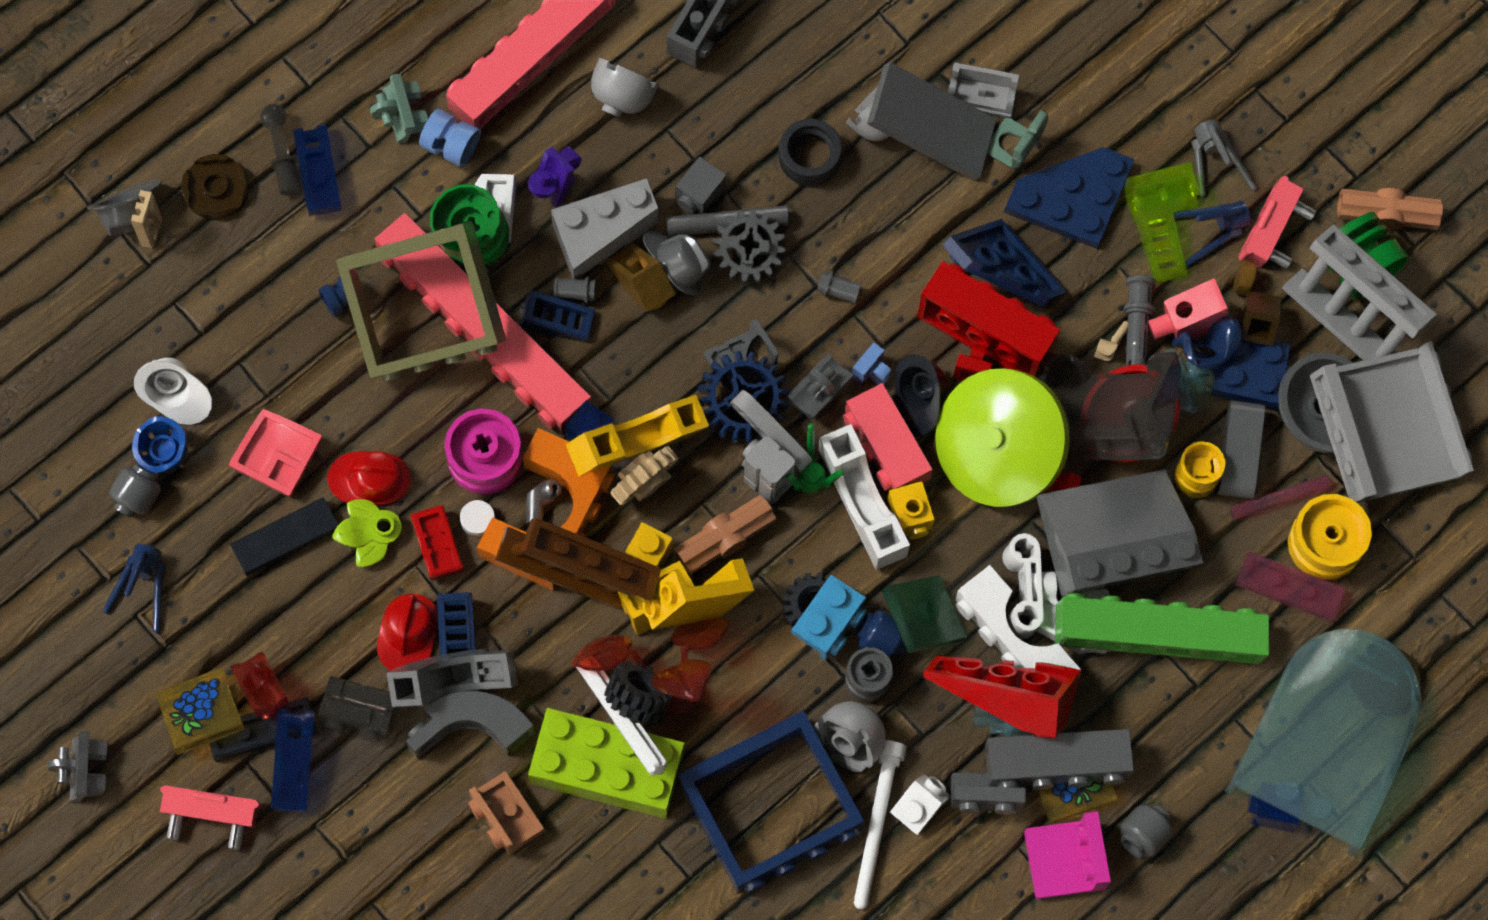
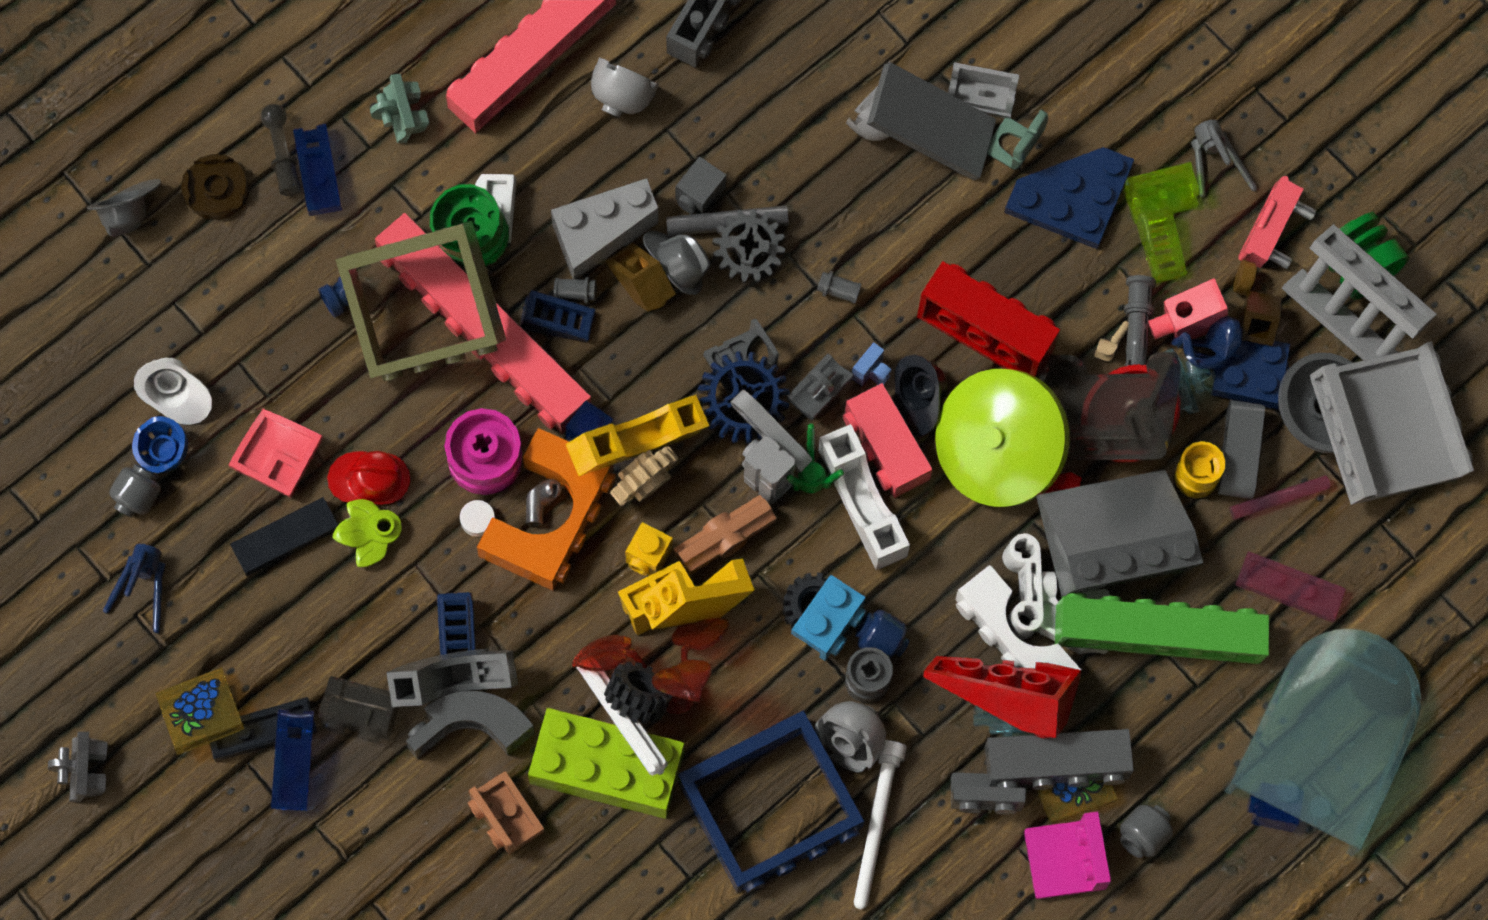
tan tile [131,190,163,248] -> none
coral piece [160,785,263,850] -> none
clear red hips [230,651,288,720] -> none
red piece [377,594,438,671] -> none
red plate [410,505,464,581] -> none
medium blue wheel [419,108,481,168] -> none
reddish brown fence [495,518,662,609] -> none
dark purple hips [528,146,582,208] -> none
black tyre [778,118,842,186] -> none
clear green plate [882,575,967,653] -> none
yellow brick [887,481,934,540] -> none
white bracket [890,774,951,835] -> none
dark blue plate [943,218,1067,307] -> none
red tile [952,344,992,381] -> none
dark blue plant [1170,200,1250,267] -> none
yellow wheel [1288,494,1372,580] -> none
nougat piece [1337,188,1443,231] -> none

